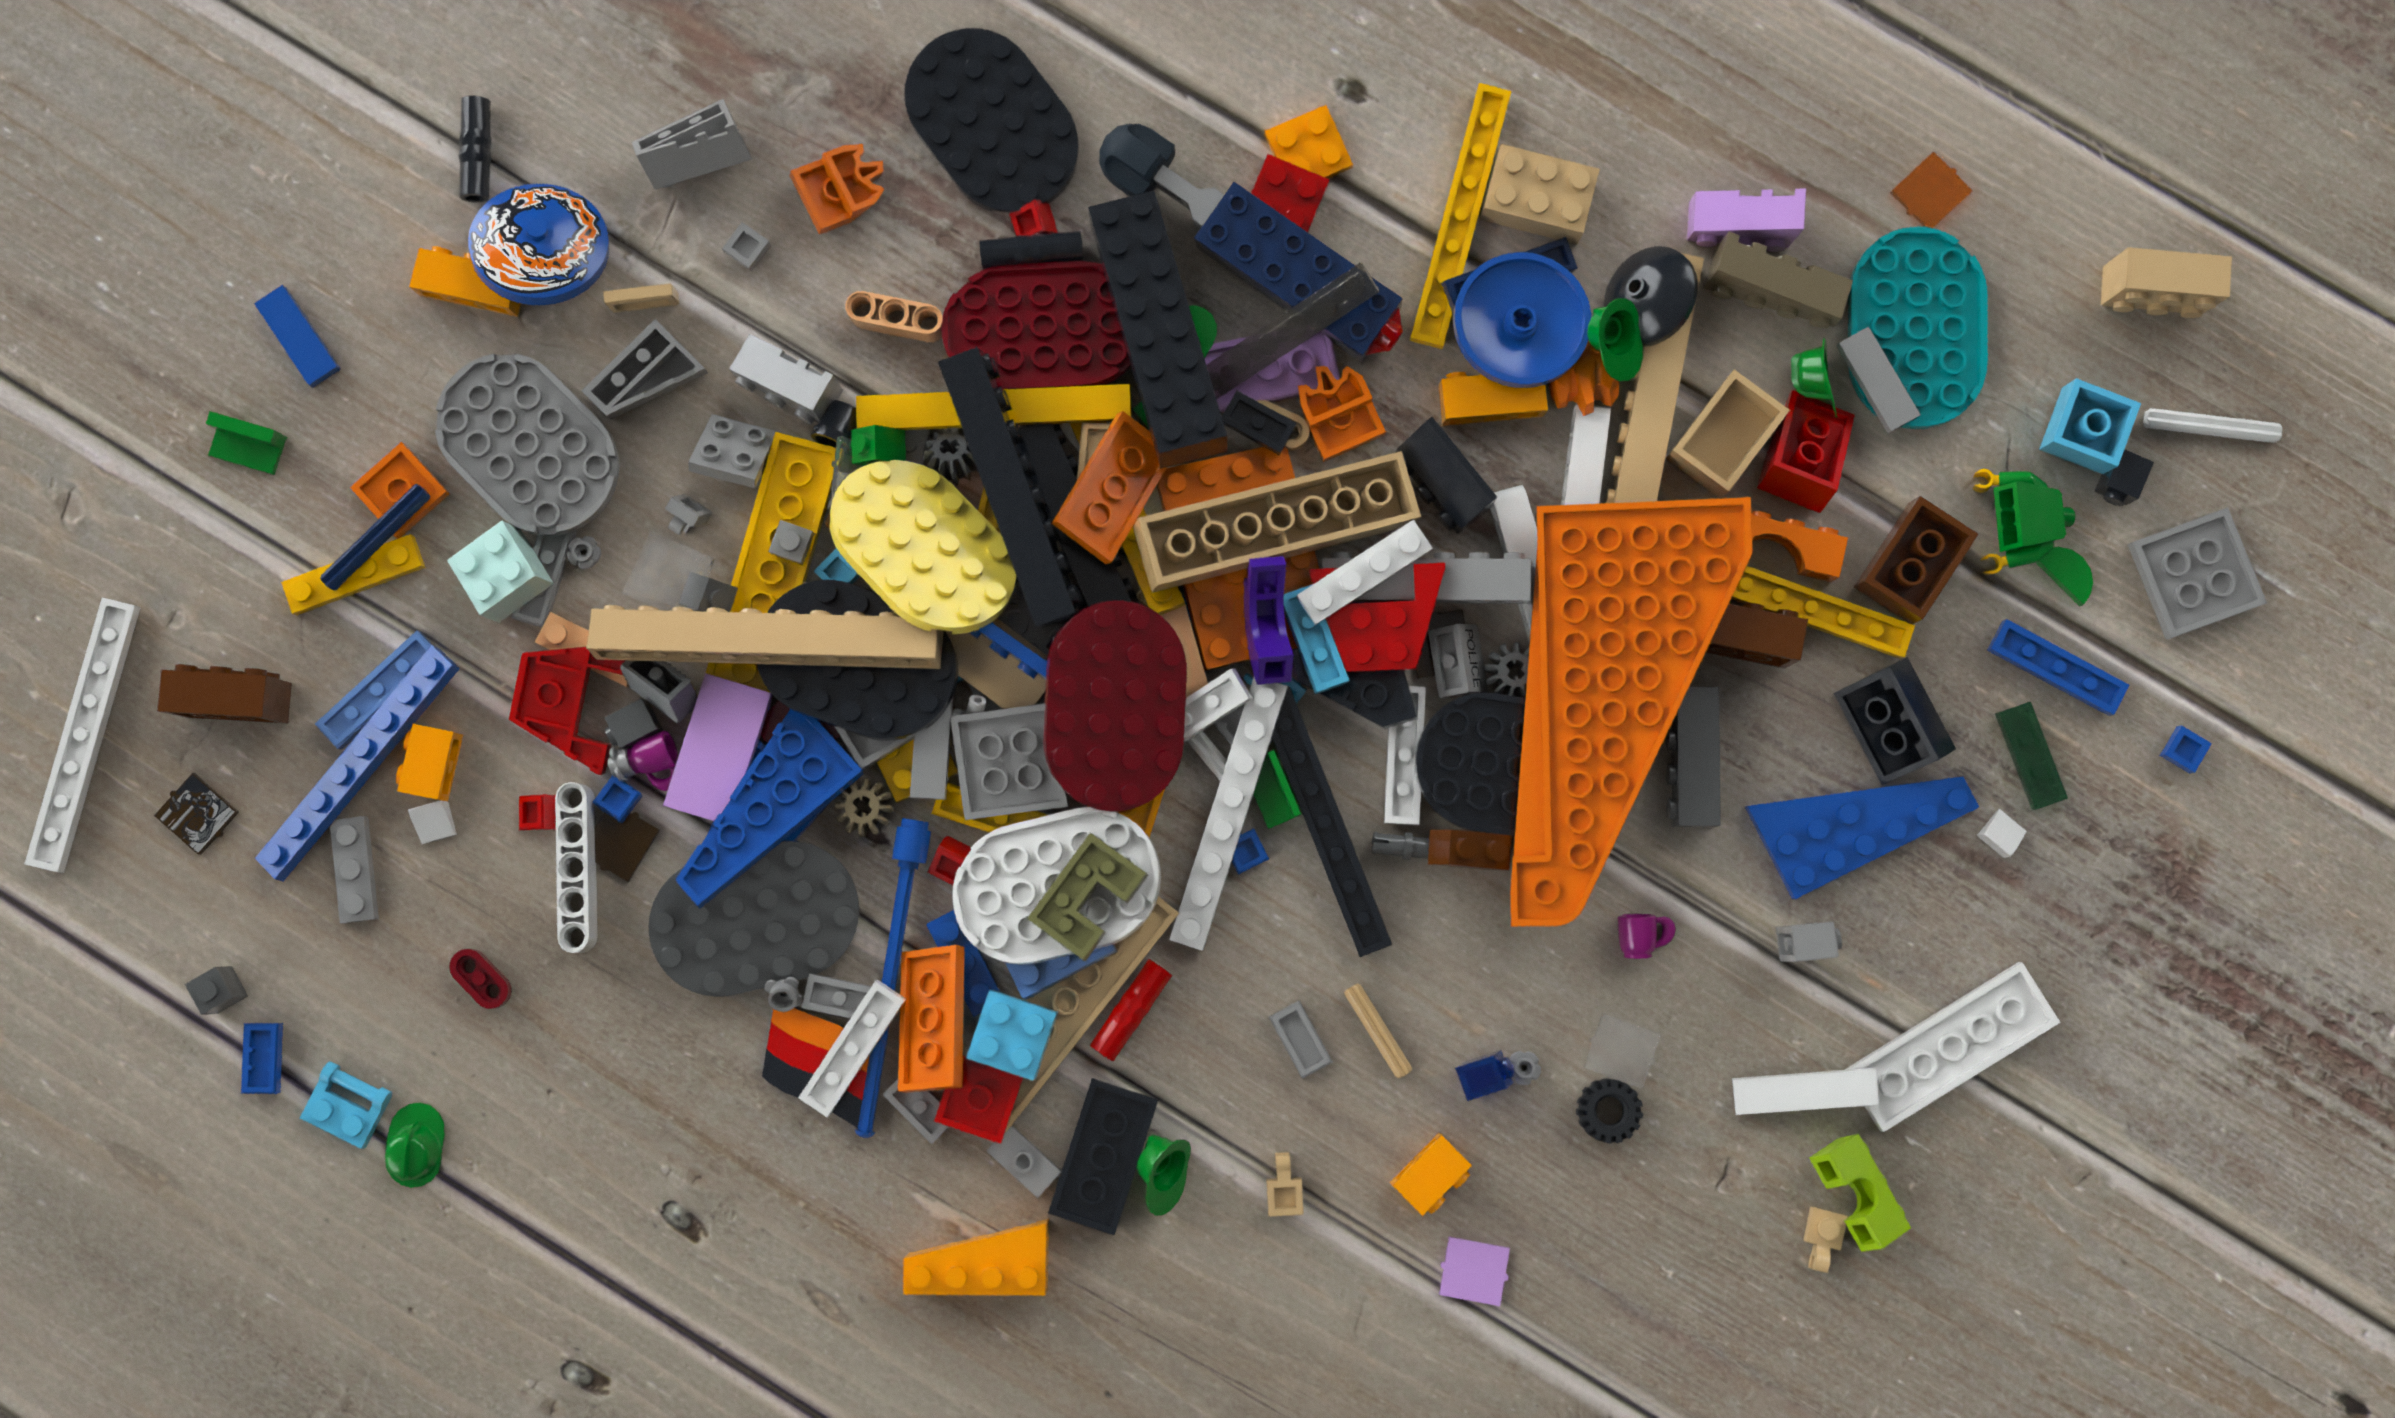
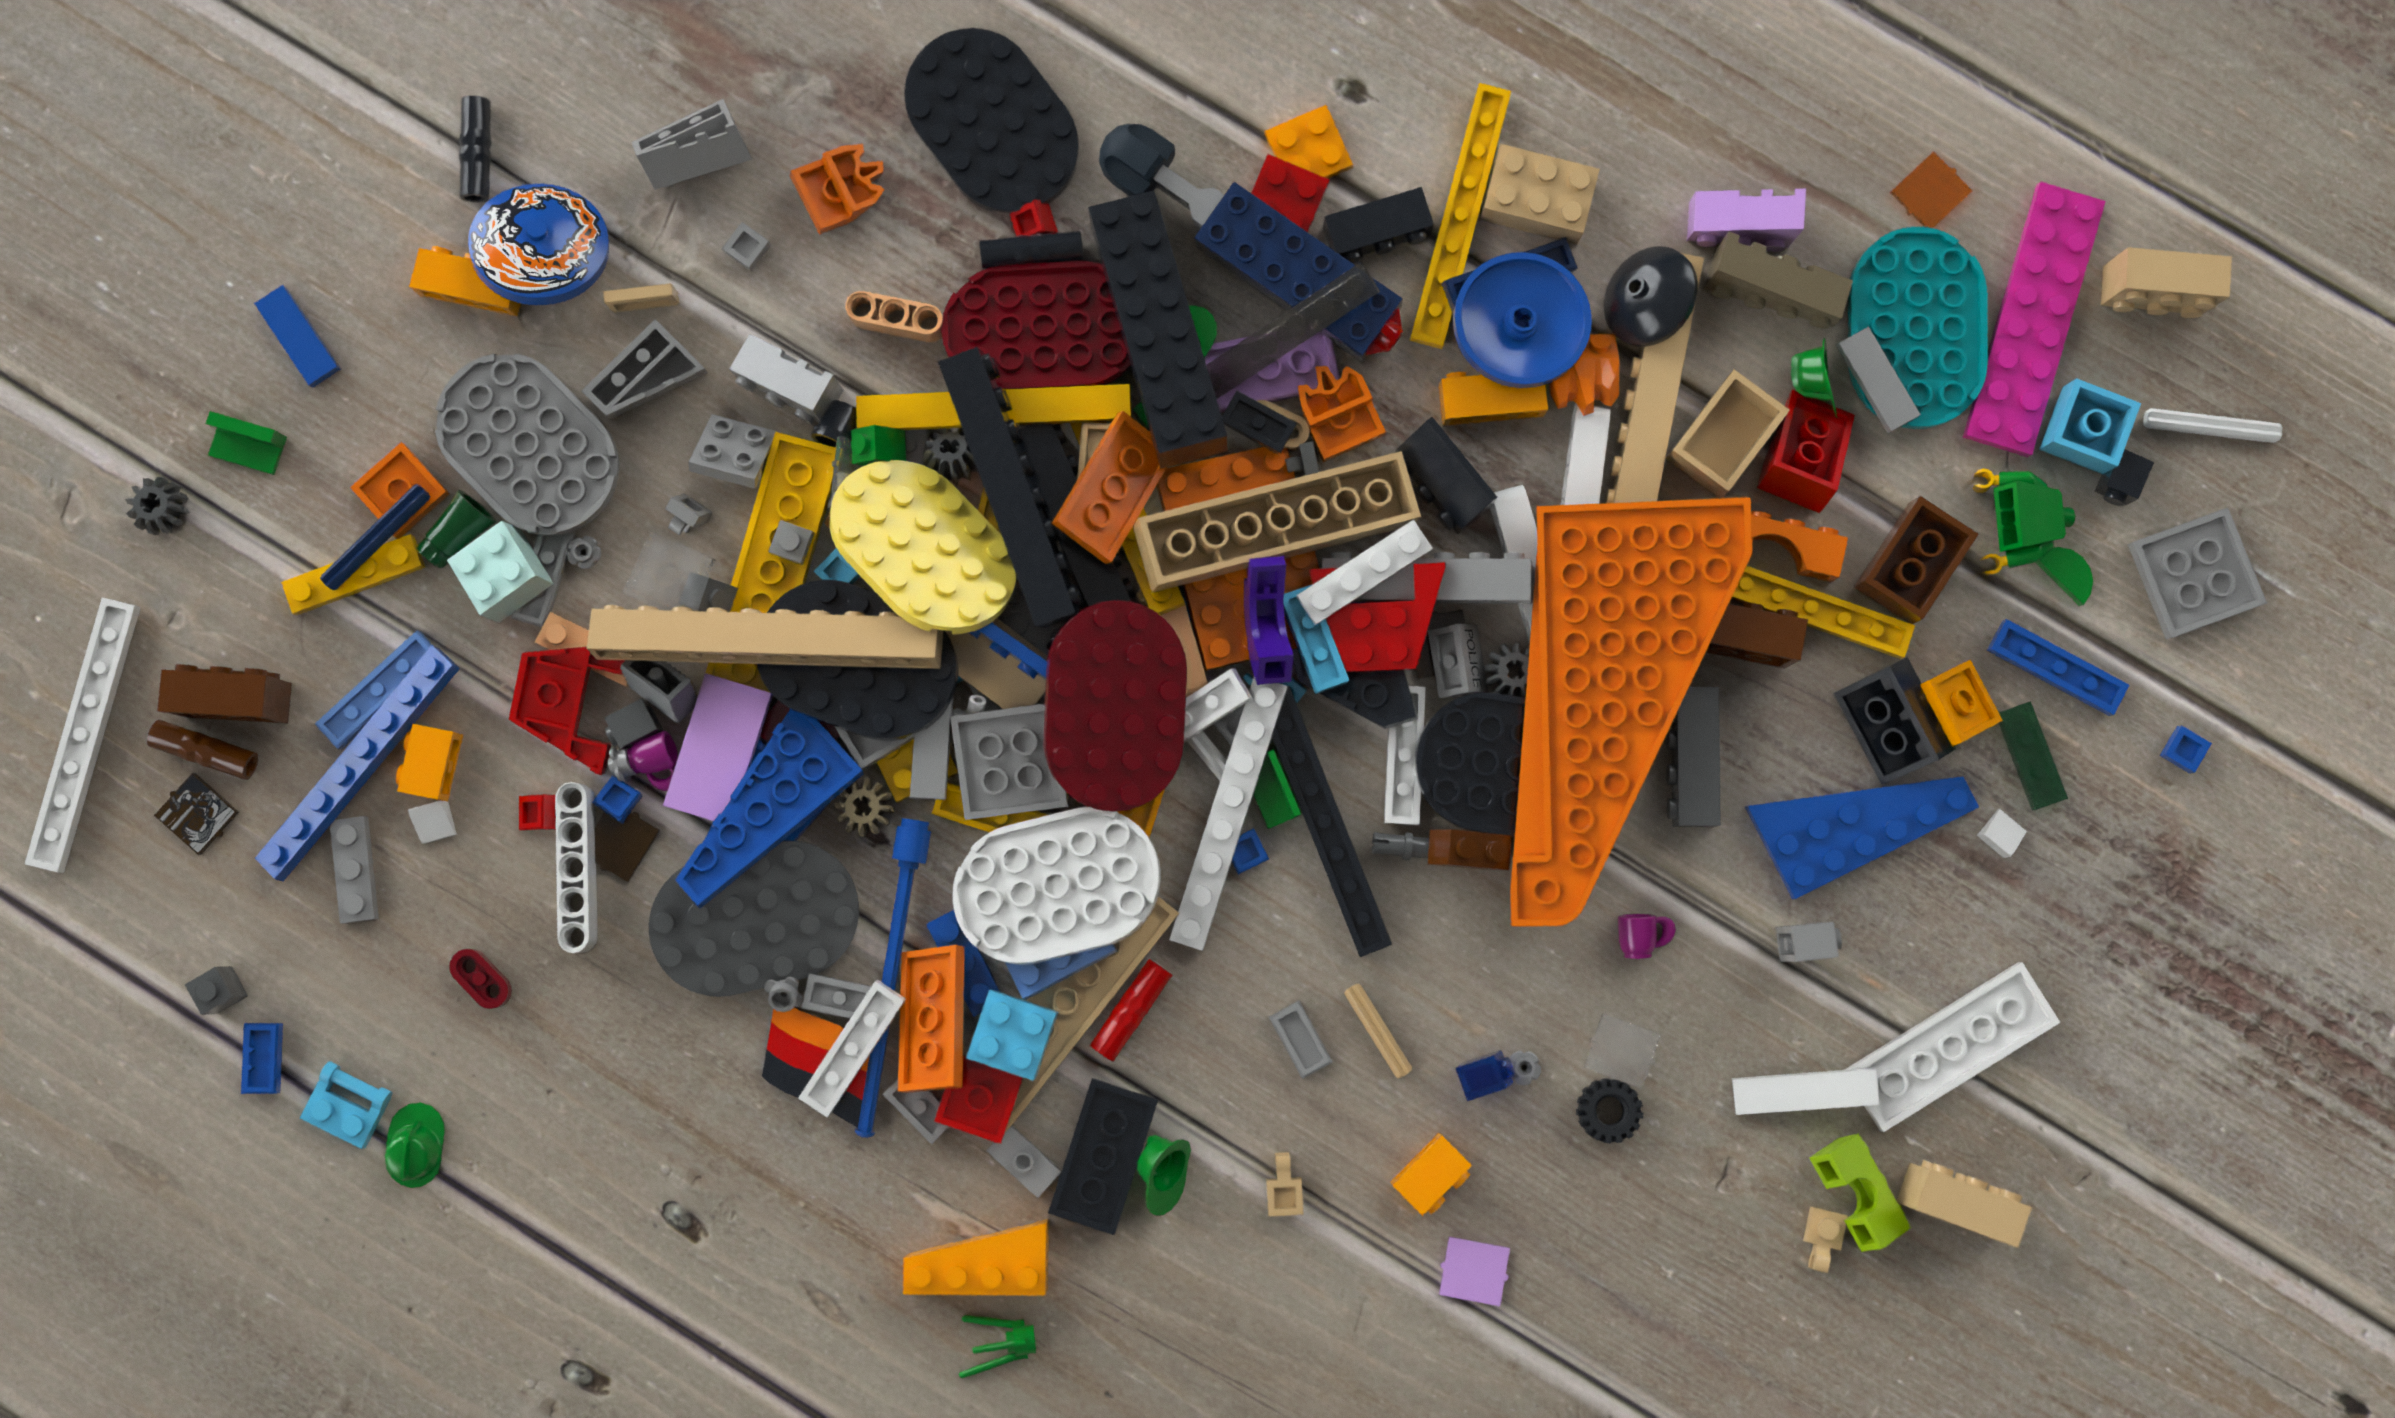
red slope [927,836,972,885] -> none
olive plate [1027,833,1148,962] -> none
green piece [1587,298,1643,381] -> none
none -> dark grey gear [125,477,190,535]
none -> reddish brown axle [147,720,258,780]
none -> dark green plant [417,489,496,568]
none -> green plant [959,1315,1036,1378]
none -> dark grey tile [1285,441,1321,475]
none -> black brick [1323,187,1434,264]
none -> tan piece [1897,1160,2032,1248]
none -> light orange plate [1920,659,2003,747]
none -> dark pink plate [1963,181,2106,457]

